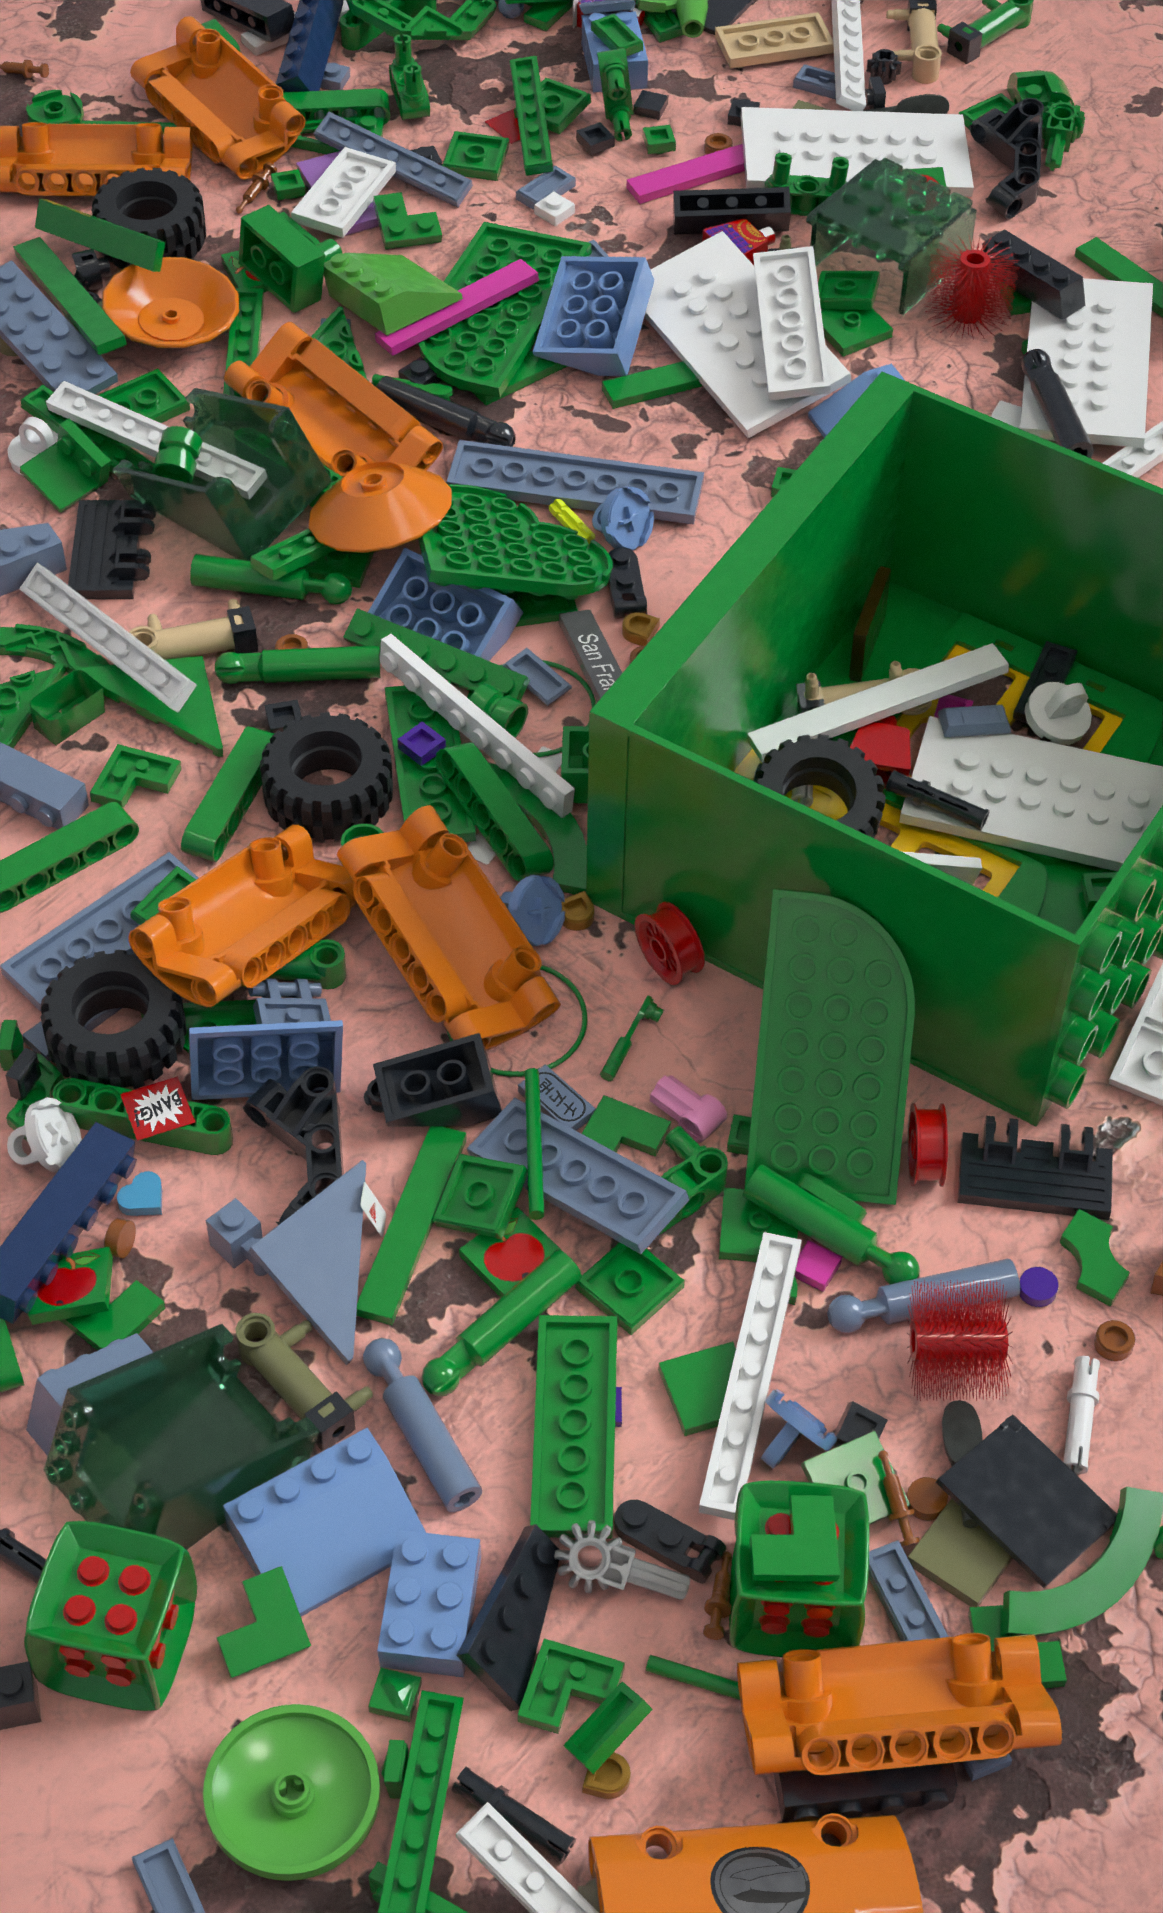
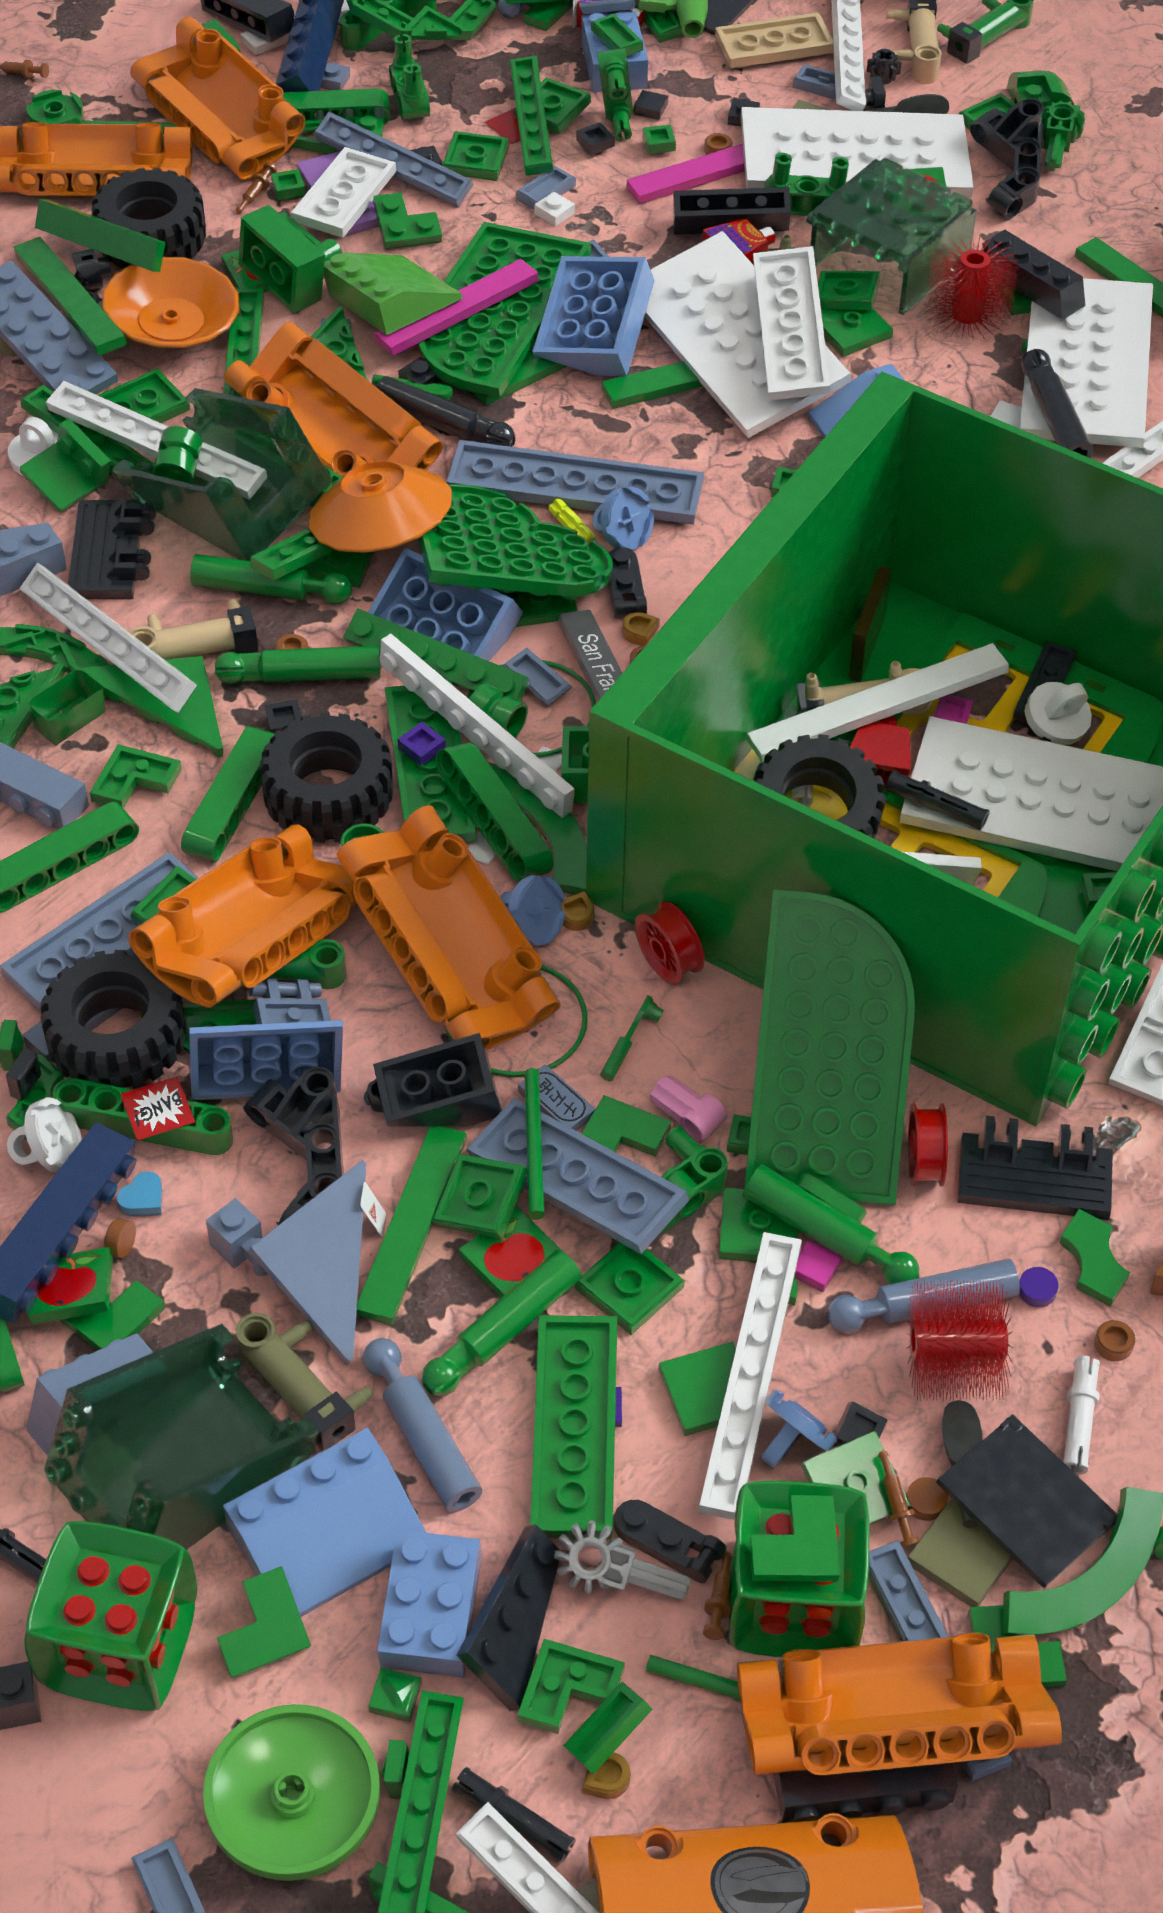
sand blue tile [938,705,1011,737] -> none

